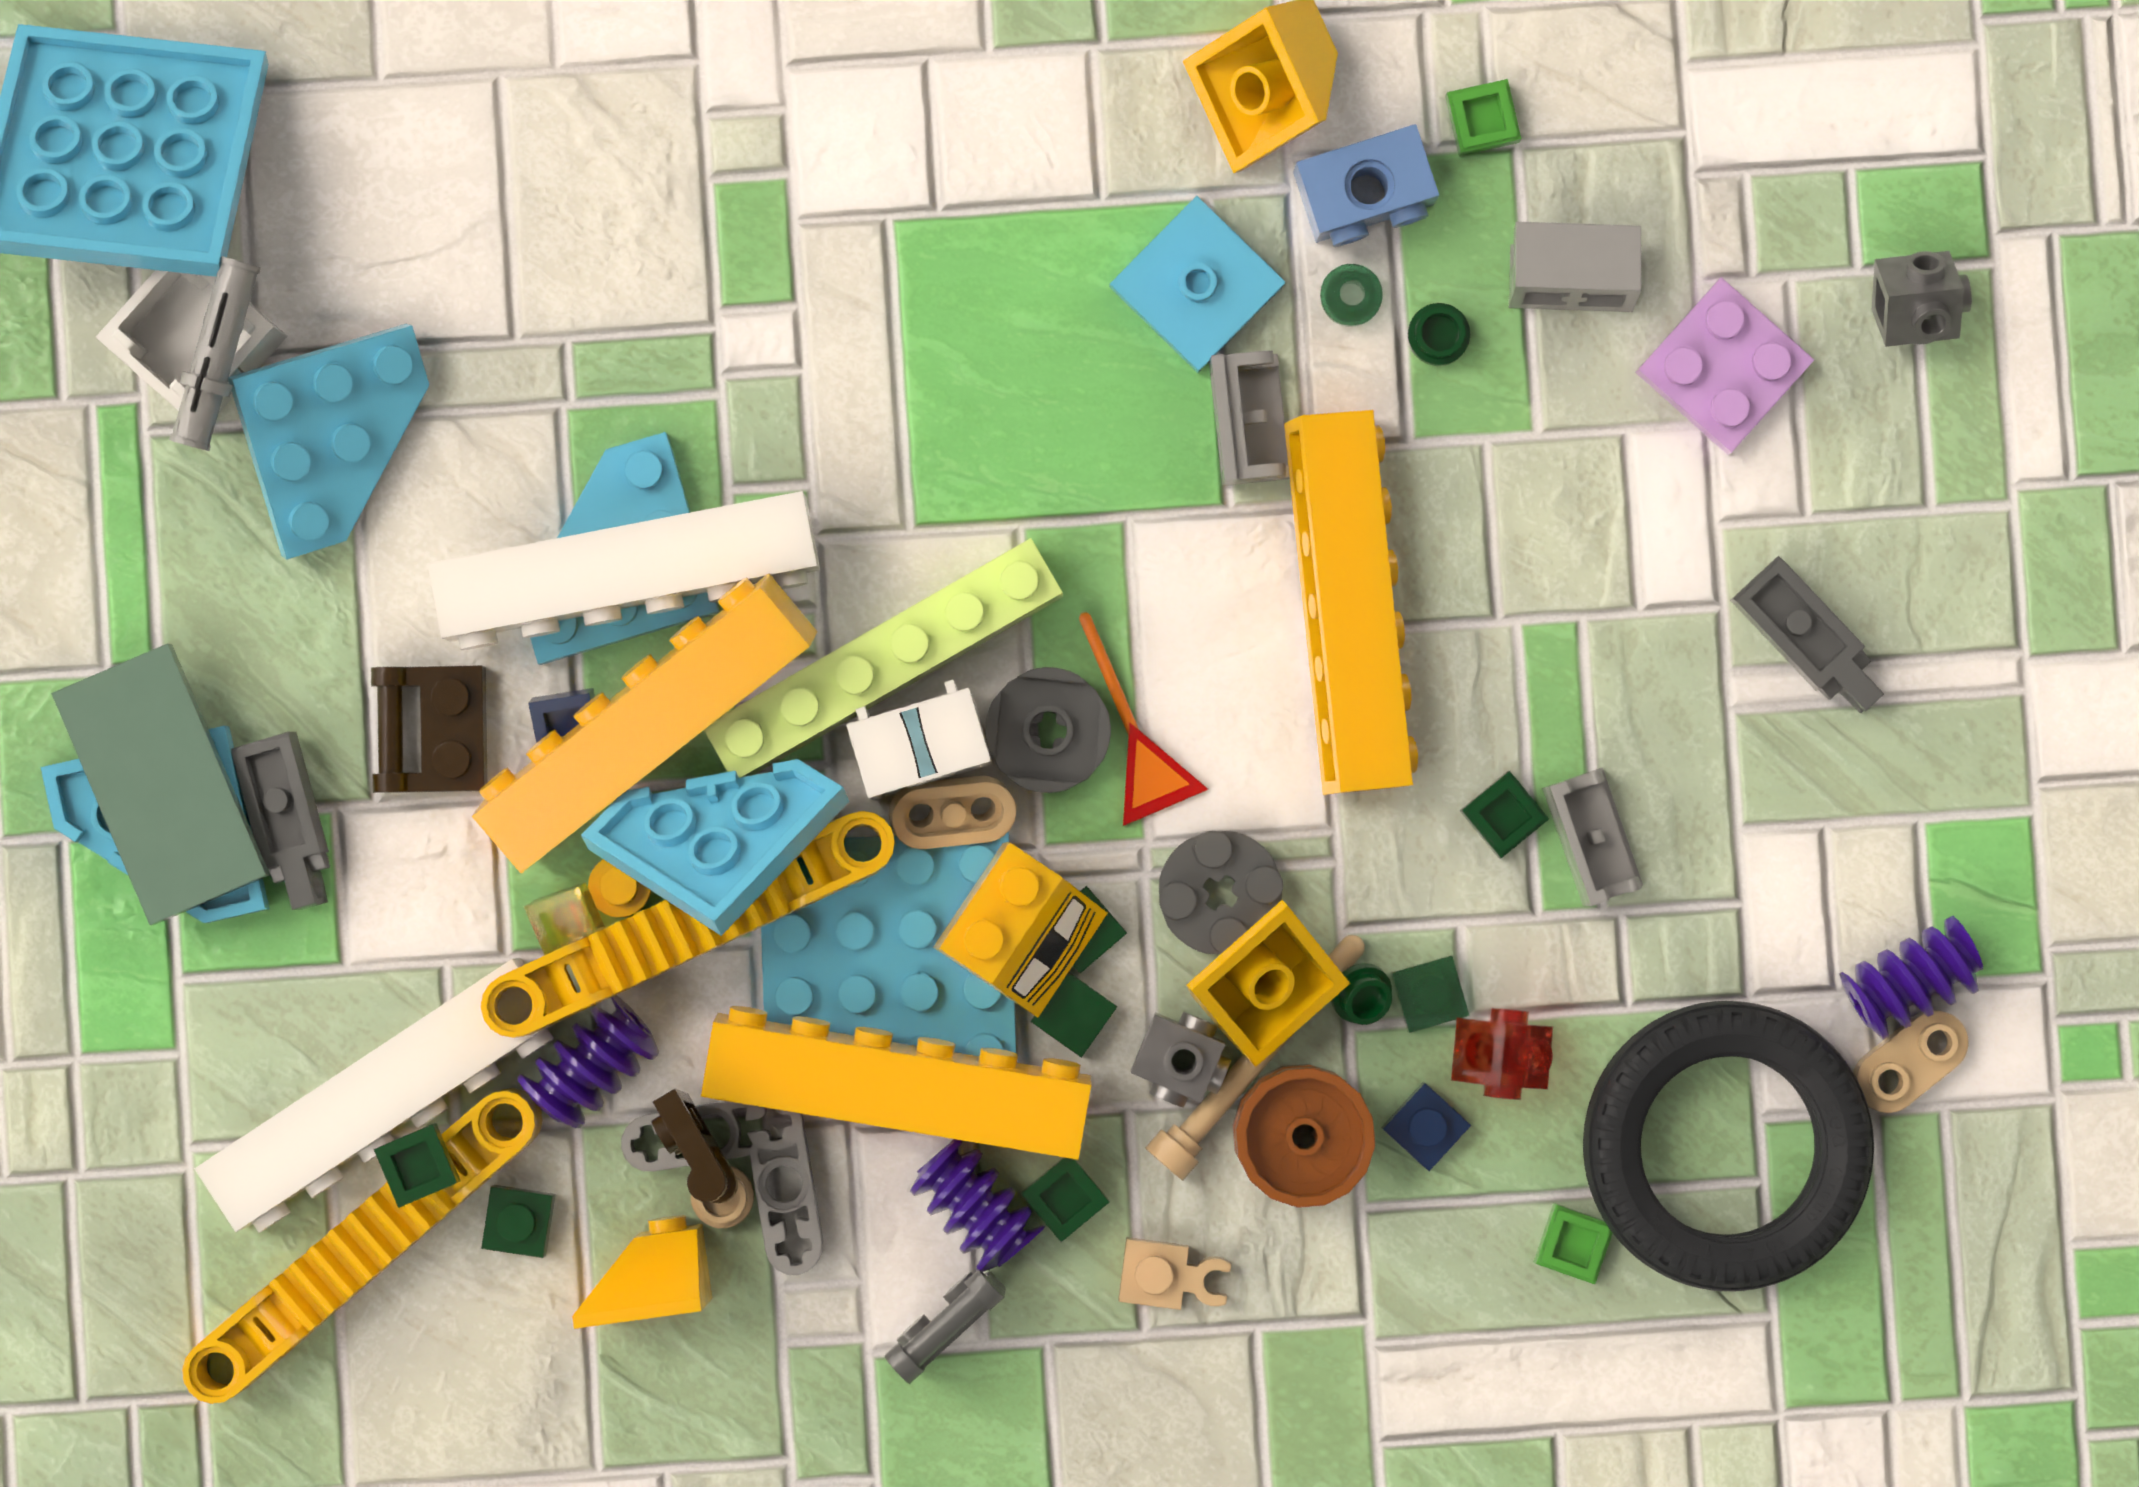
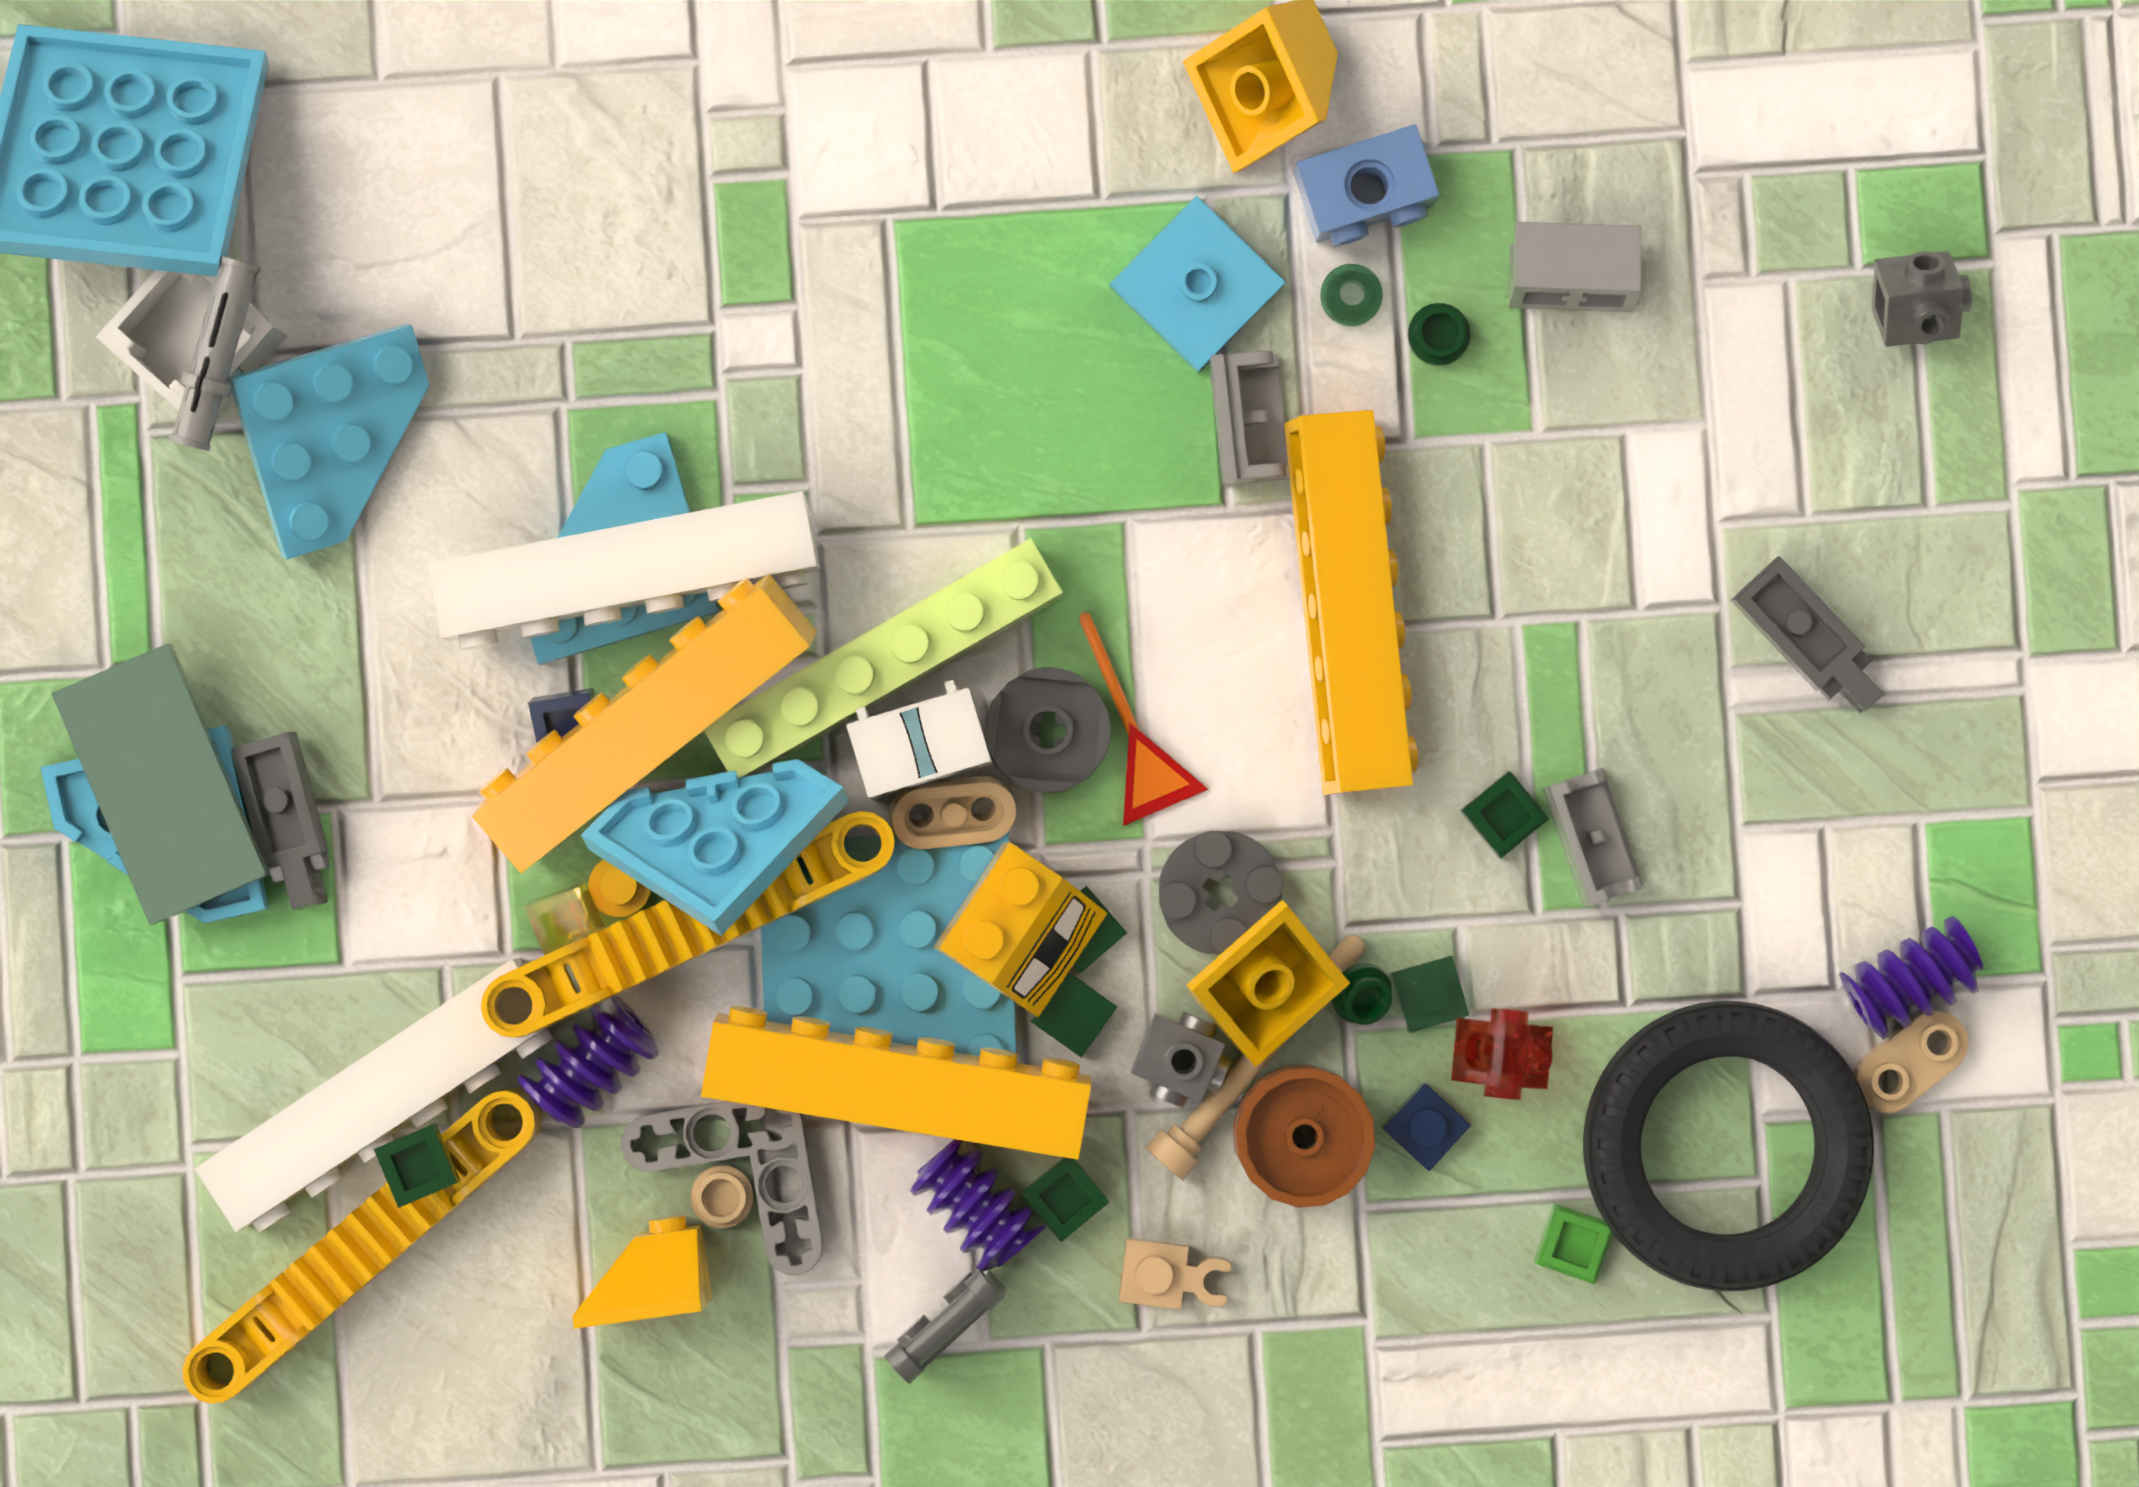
dark brown plate [371,665,488,793] -> none
dark green plate [481,1185,556,1258] -> none
dark brown plate [651,1089,738,1203] -> none
bright green tile [1445,79,1521,156] -> none
lavender plate [1635,277,1814,455] -> none

